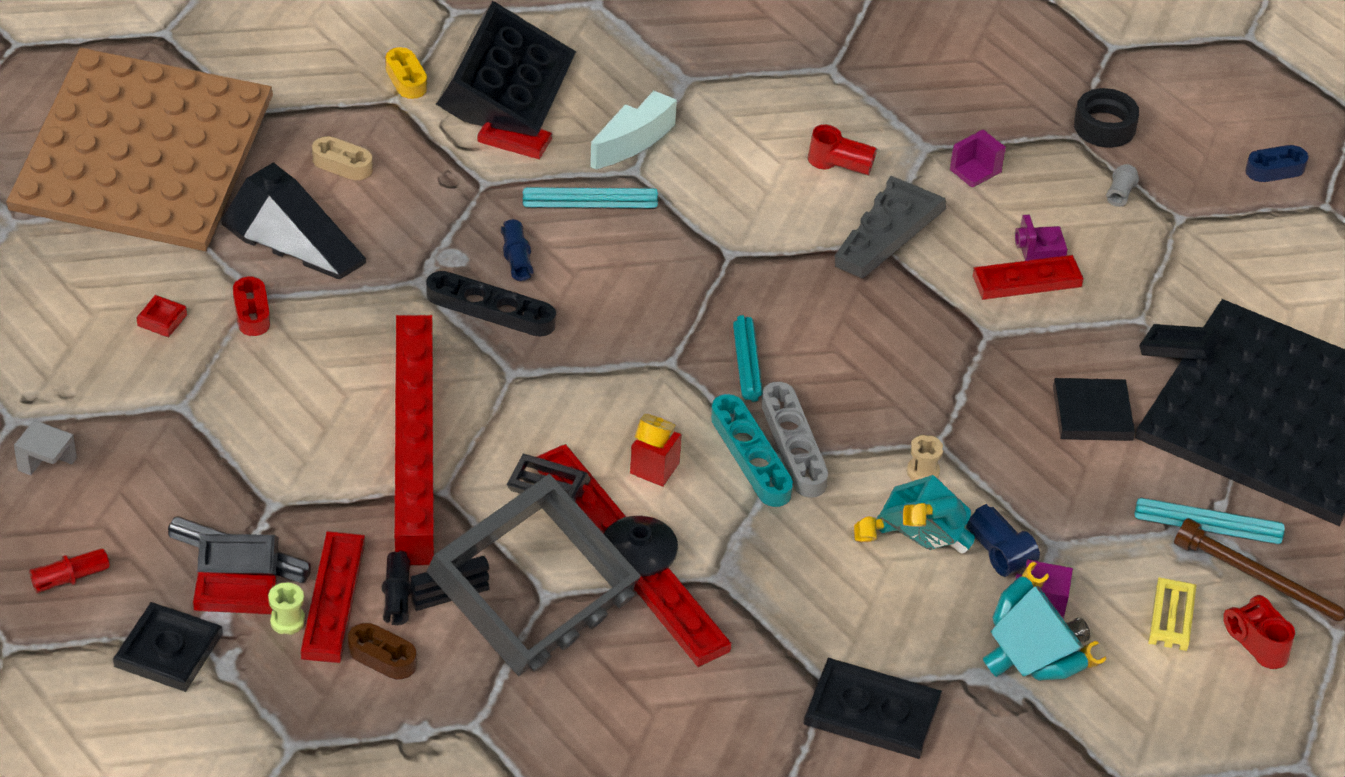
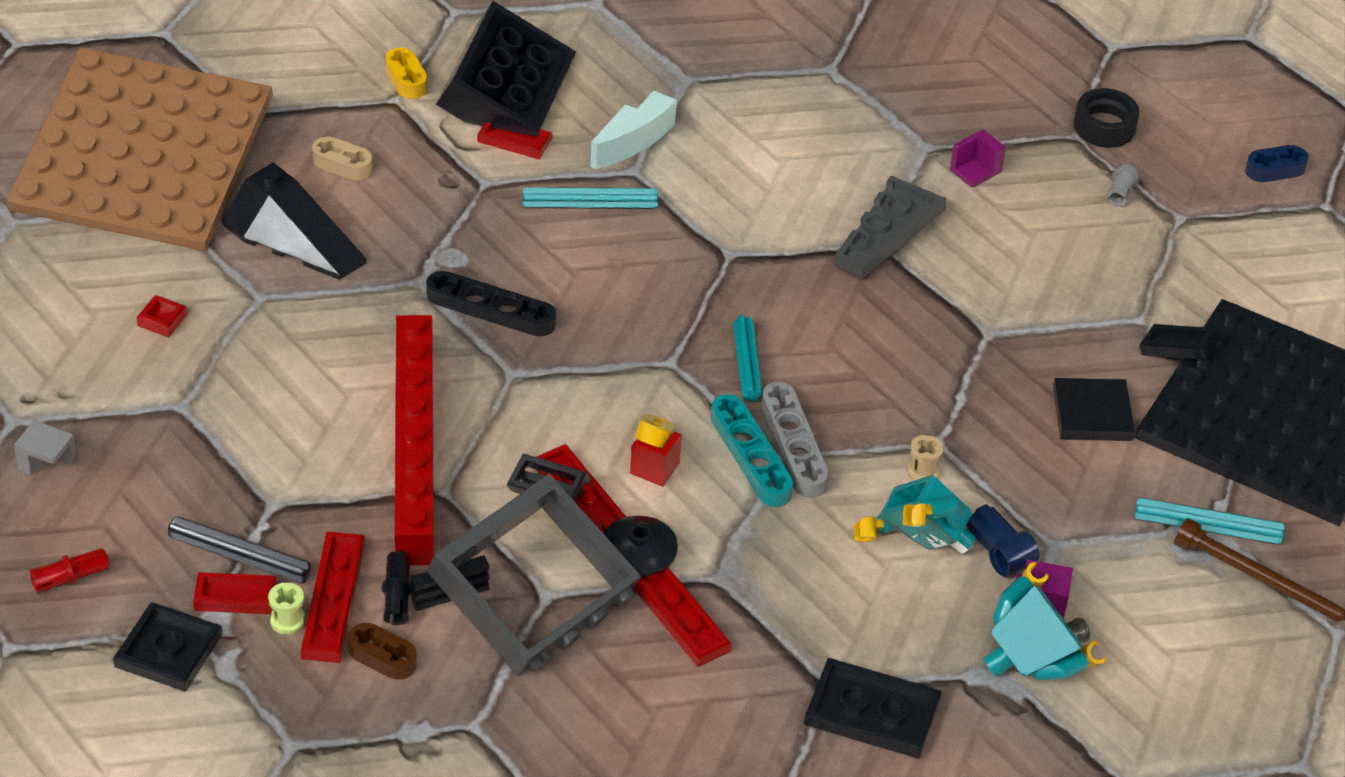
black tile [197,534,279,576] -> none
red beam [233,276,270,336] -> none
dark blue pin [501,219,534,281] -> none
red piece [807,124,877,175] -> none
red tile [972,255,1084,300] -> none
magenta bracket [1015,214,1068,261] -> none
light yellow tile [1148,577,1197,651] -> none
red piece [1223,595,1296,669] -> none

